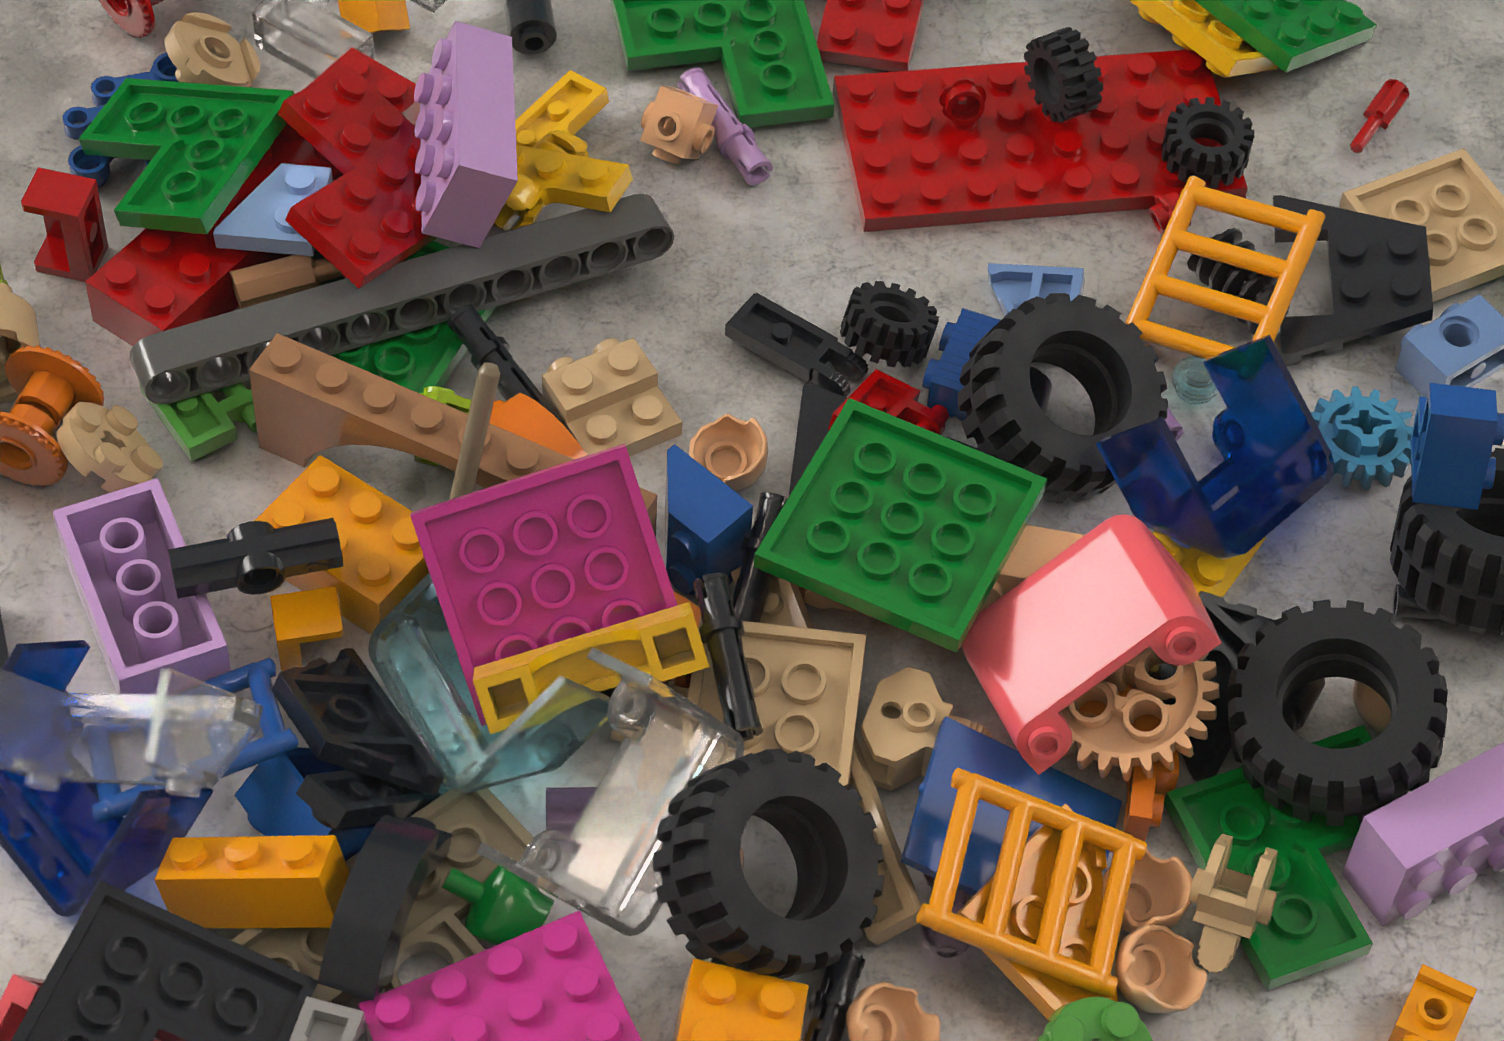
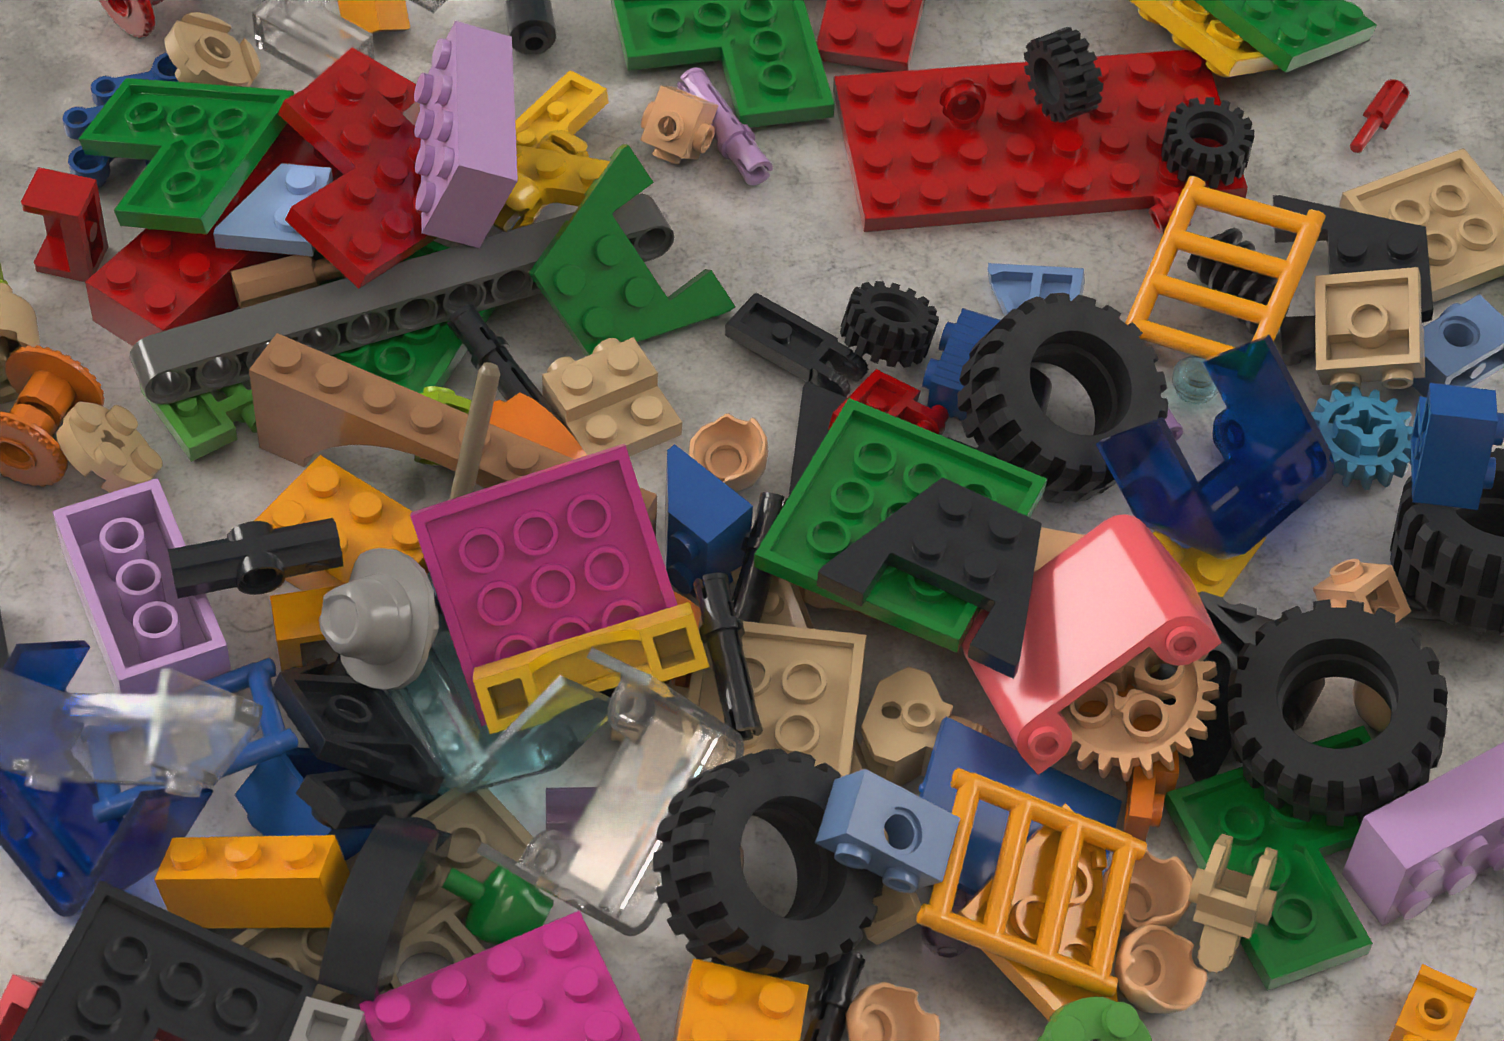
none -> light grey hat [319,548,439,691]
none -> green wing [529,144,736,356]
none -> medium blue brick [815,769,960,893]
none -> black wing [817,477,1042,679]
none -> light nougat brick [1313,559,1411,623]
none -> tan plate [1315,267,1425,393]

